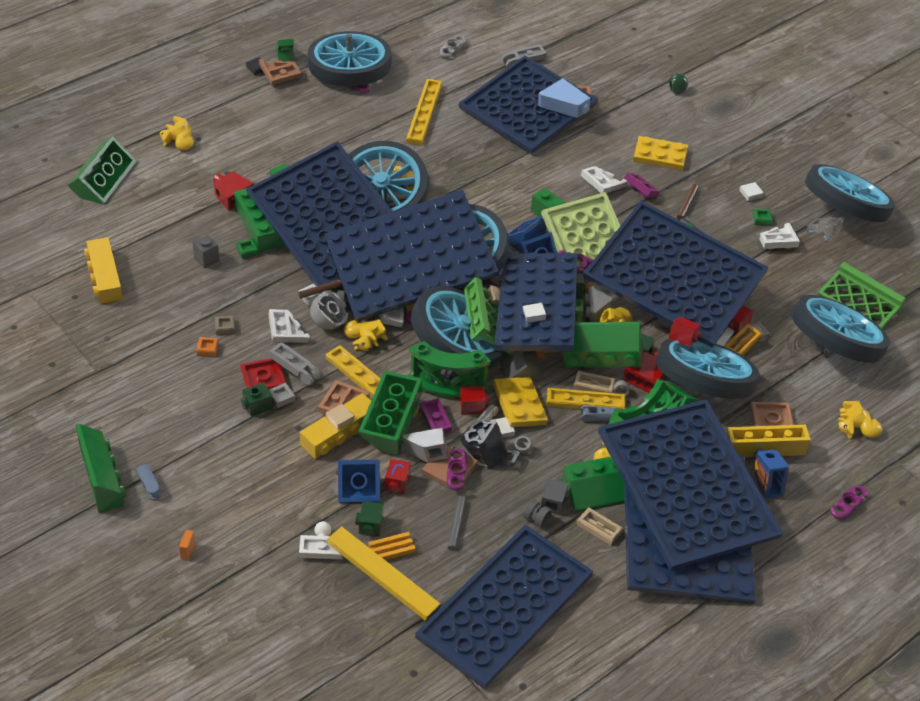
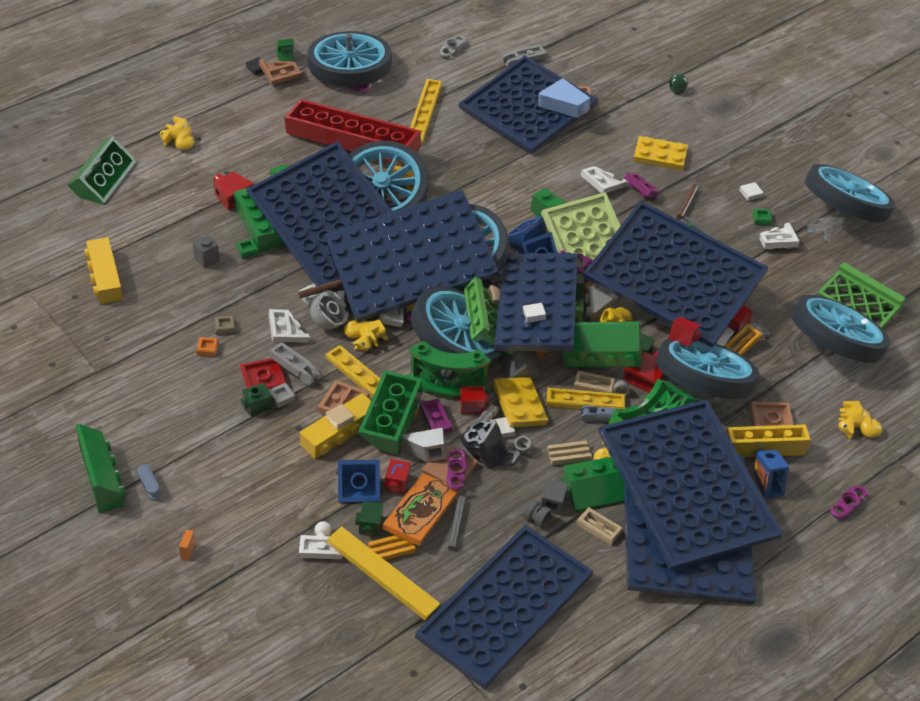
none -> red brick [284,99,421,166]
none -> tile [382,473,459,546]
none -> tan tile [547,441,592,465]

